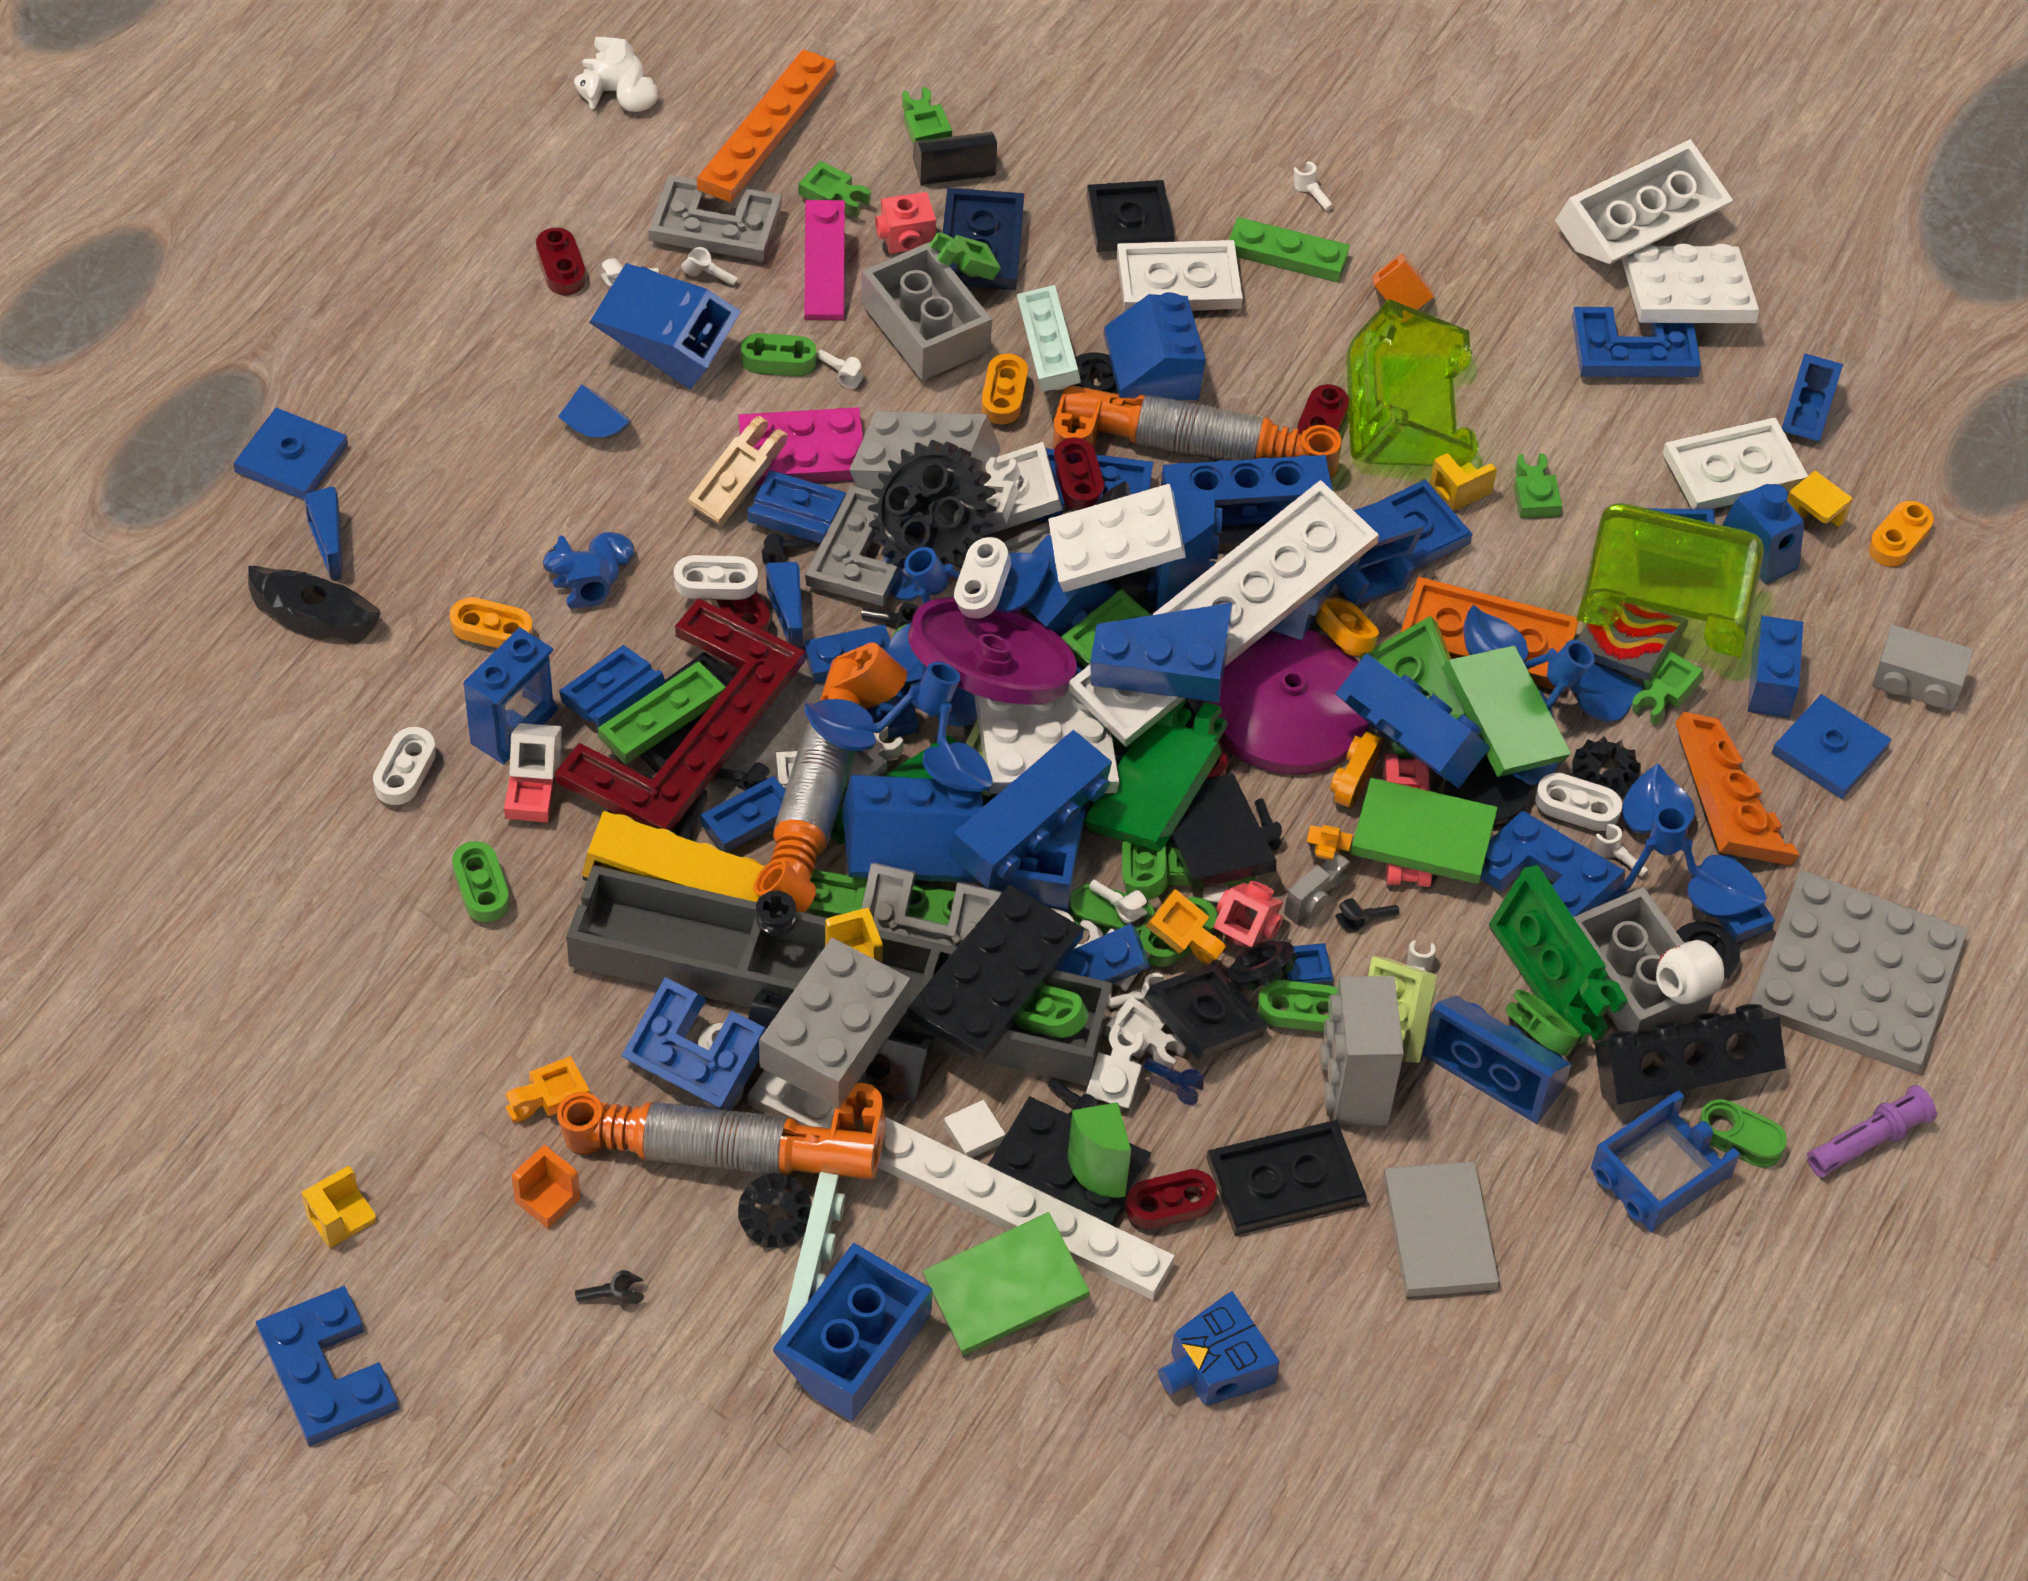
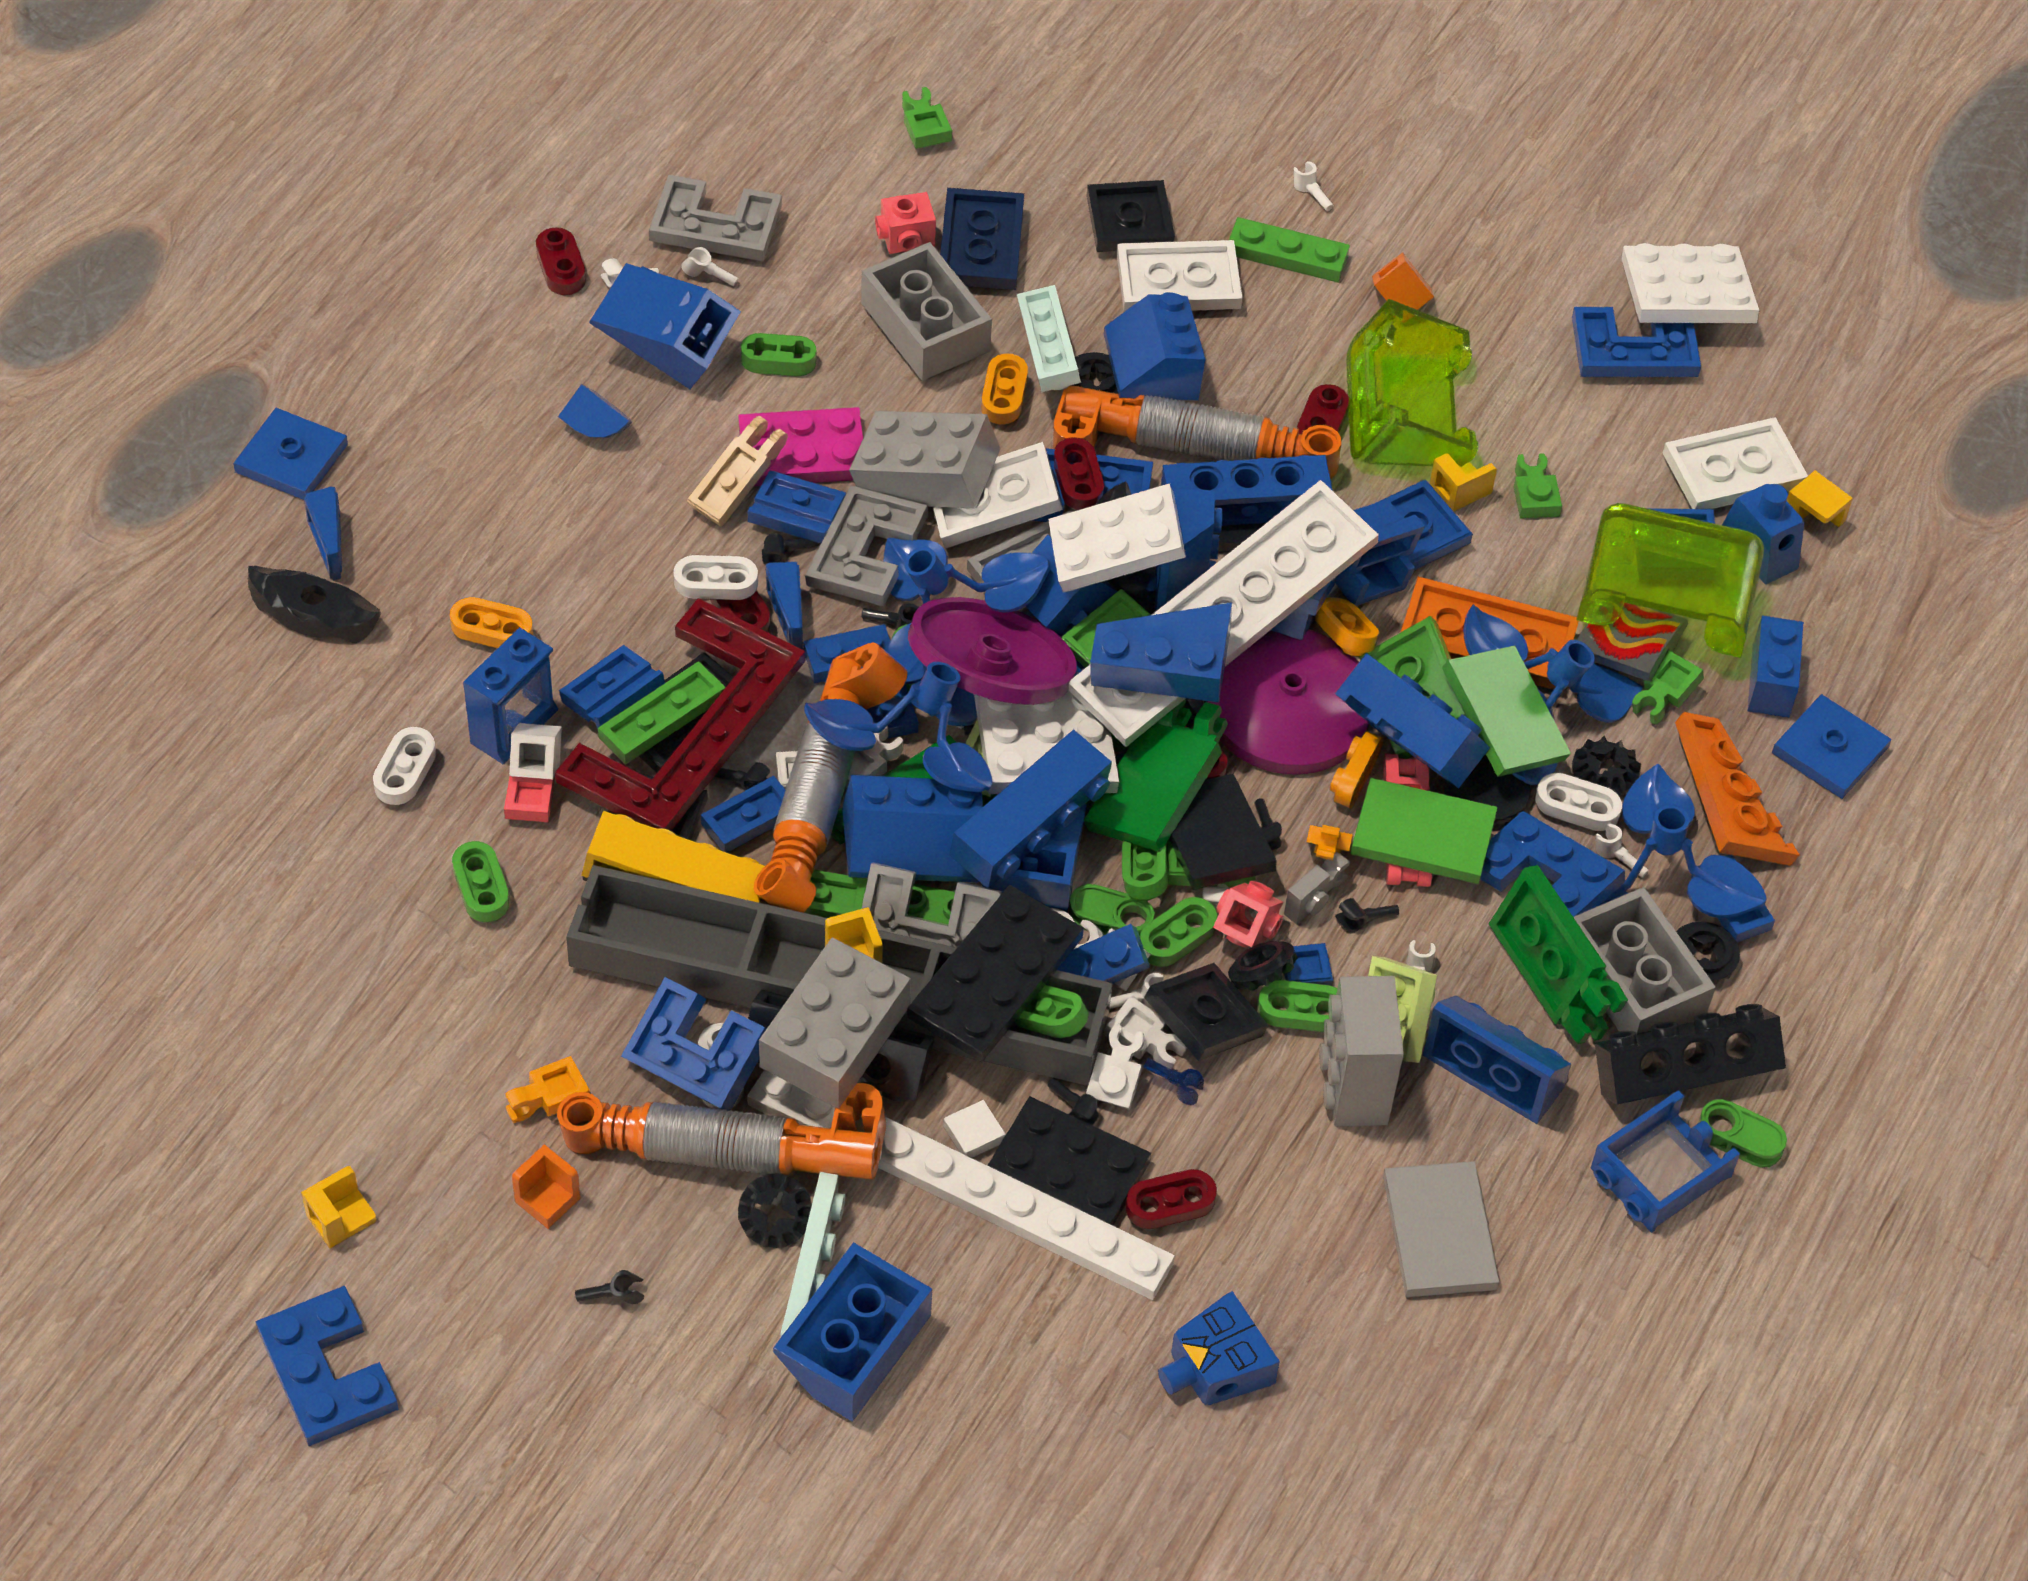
blue animal [543,532,635,609] -> none
white animal [574,37,659,112] -> none
orange plate [696,49,836,202] -> none
black bush [756,891,796,937] -> none
bright green plate [798,161,871,218] -> none
dark pink slope [804,200,845,320] -> none
white hand [817,349,863,390] -> none
black gear [868,440,997,569] -> none
black brick [913,131,997,185] -> none
bright green tile [922,1212,1090,1356] -> none
bright green plate [929,233,1001,280] -> none
white plate [954,537,1011,618] -> none
white plate [983,457,1020,524] -> none
bright green brick [1068,1102,1131,1198] -> none
white hand [1089,880,1147,923] -> none
light orange plate [1145,889,1226,965] -> none
black tile [1206,1120,1367,1236] -> none
bright green piece [1505,990,1581,1056] -> none
white slope [1555,139,1733,264] -> none
white head [1656,940,1724,1004] -> none
light grey plate [1750,870,1968,1075] -> none
blue arch [1782,353,1843,442] -> none
medium lavender pin [1807,1085,1937,1178] -> none
light orange plate [1869,501,1934,567] -> none
light grey brick [1872,624,1973,711] -> none

